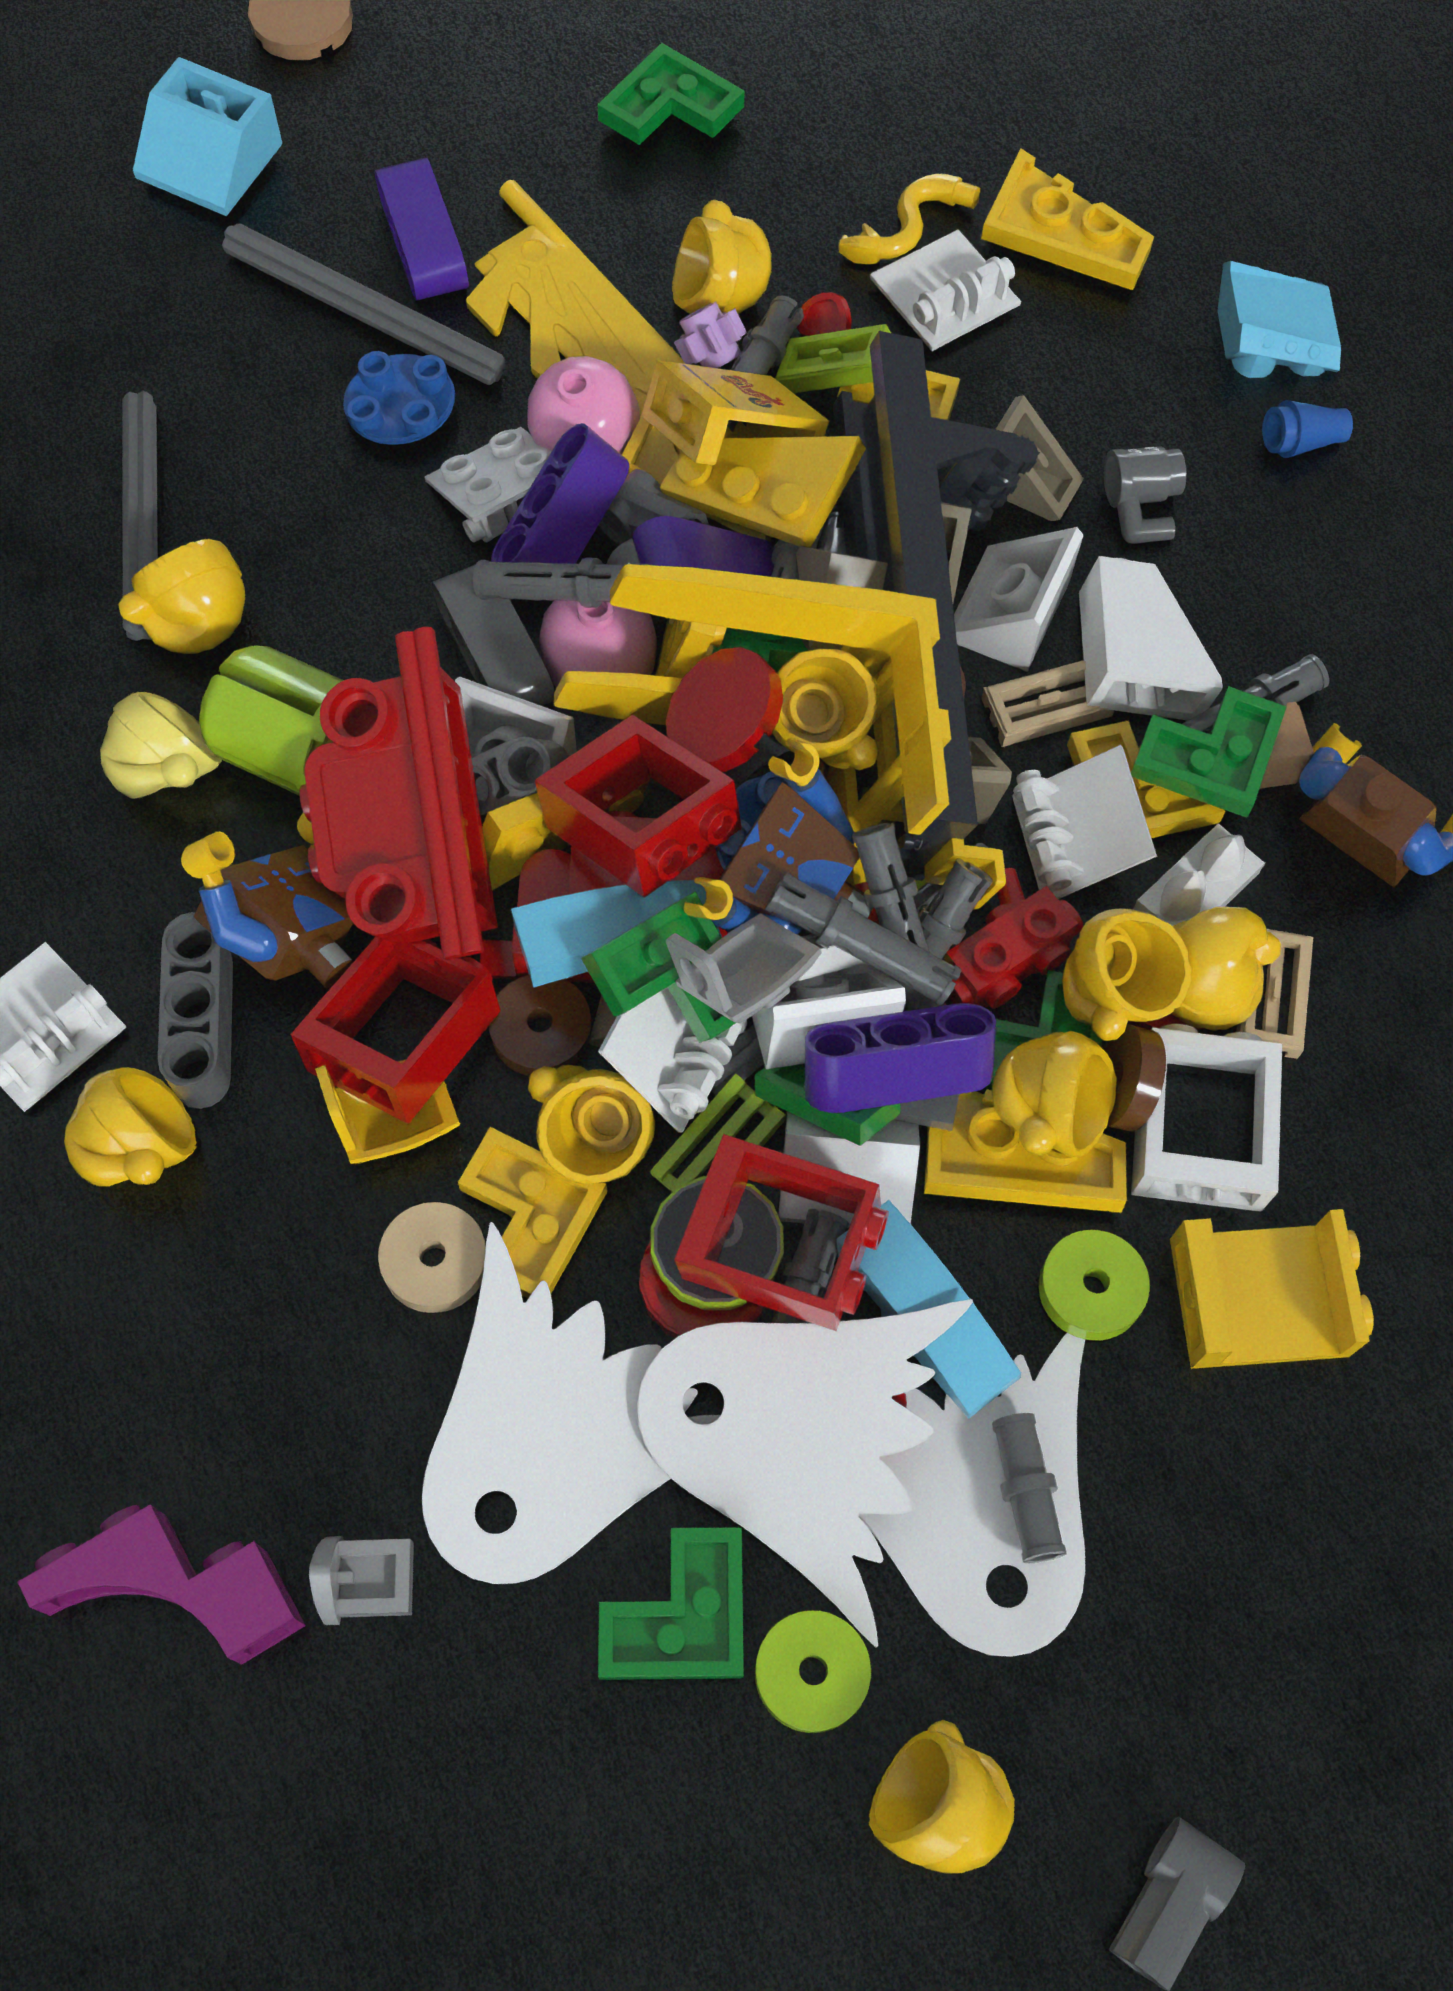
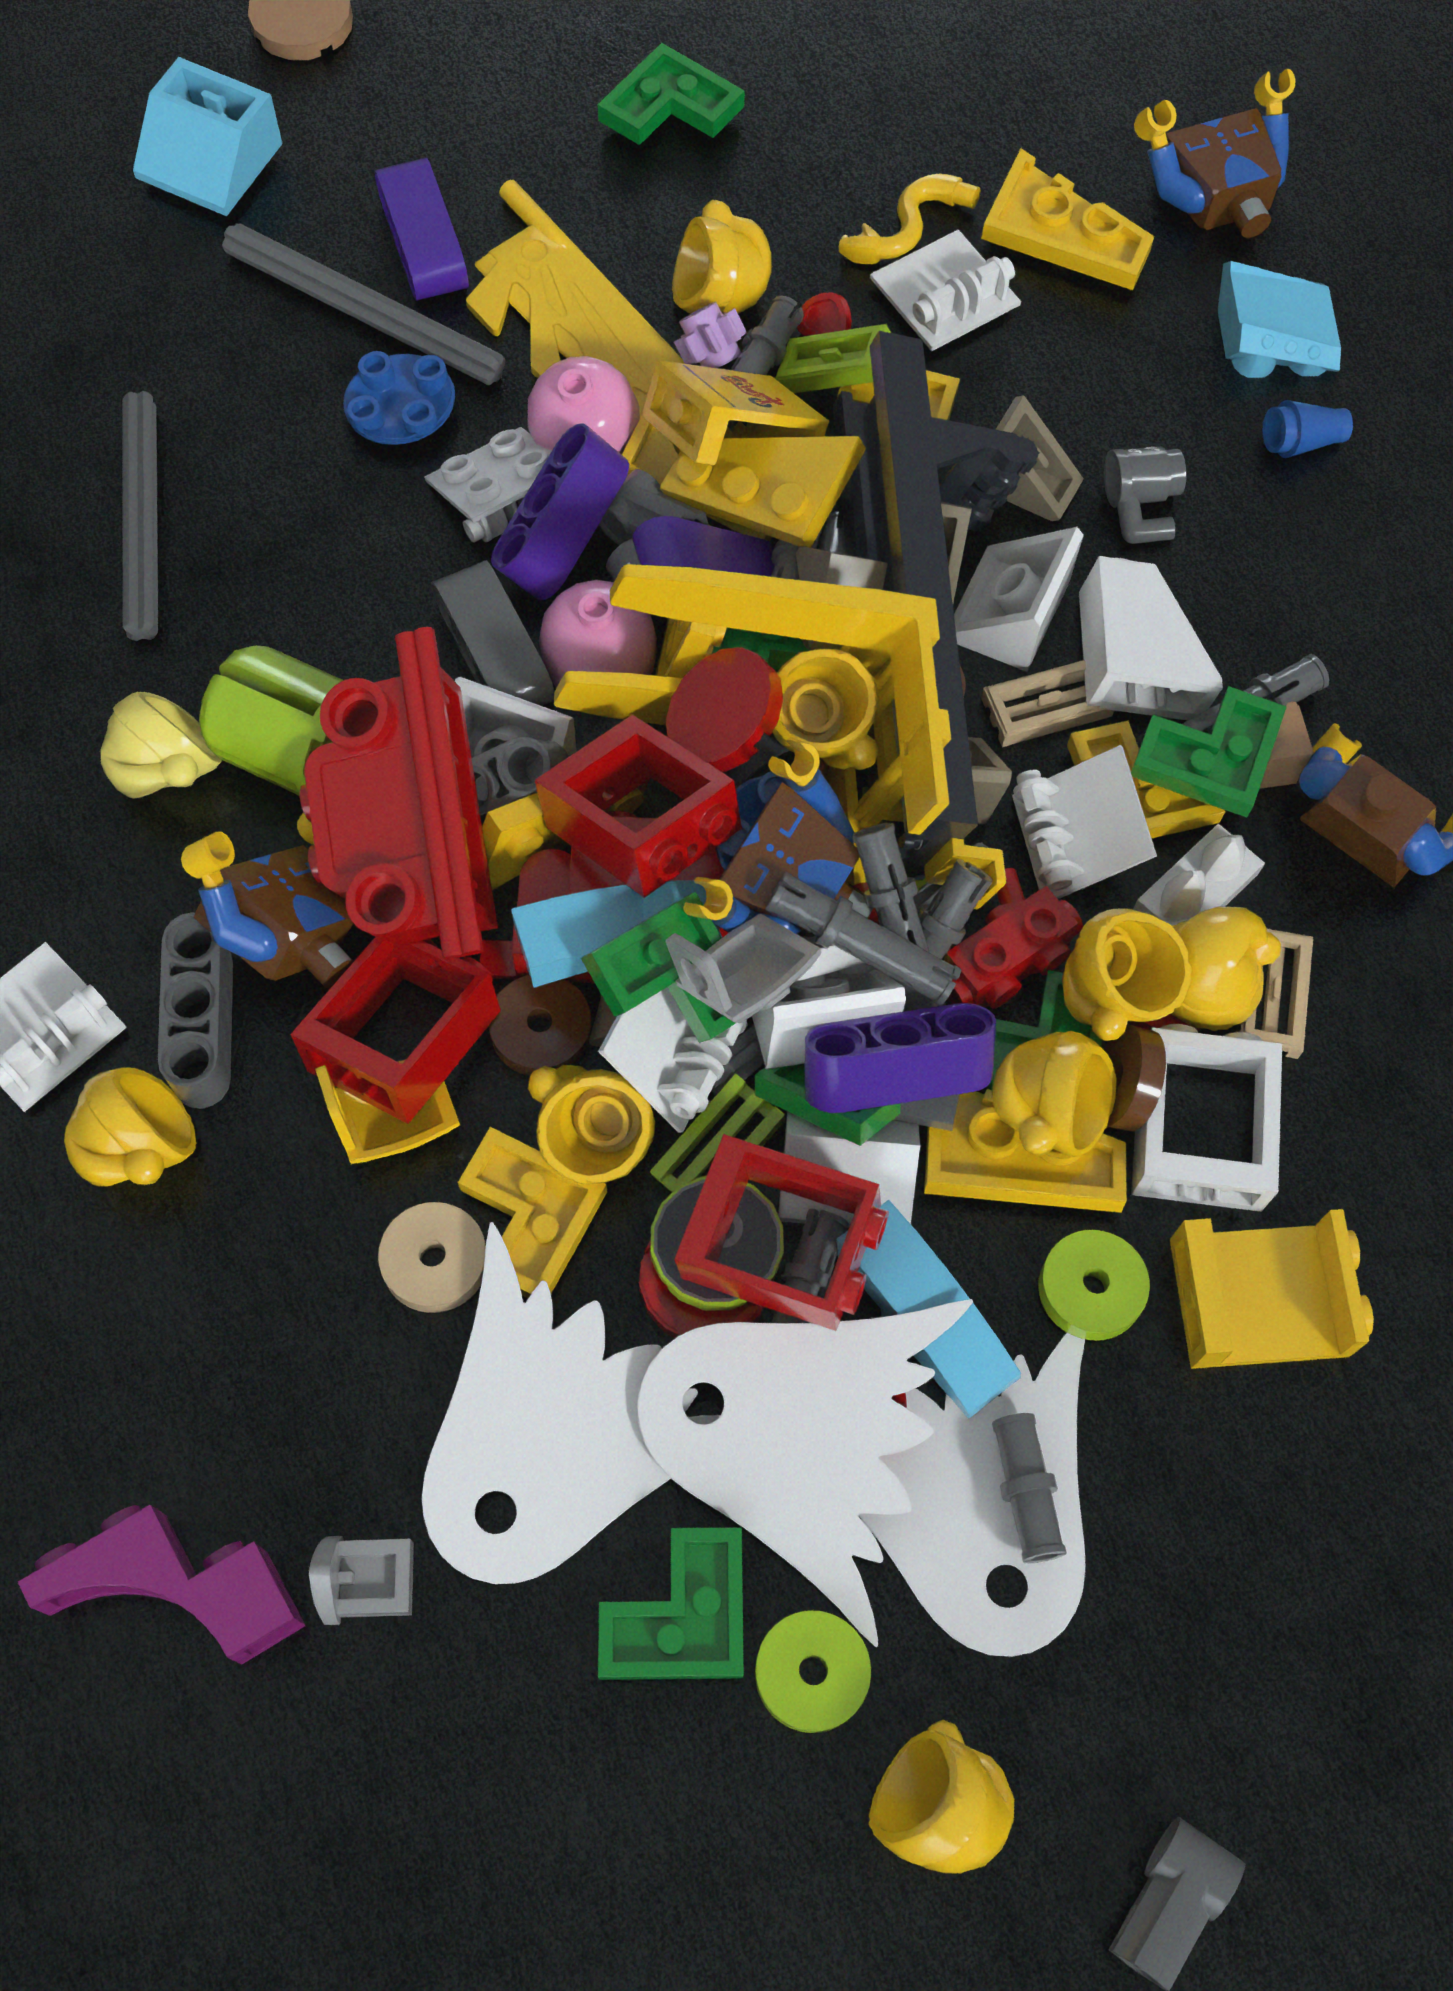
yellow piece [118,539,245,654] -> none
dark grey pin [473,558,649,608] -> none
none -> torso [1134,69,1295,238]

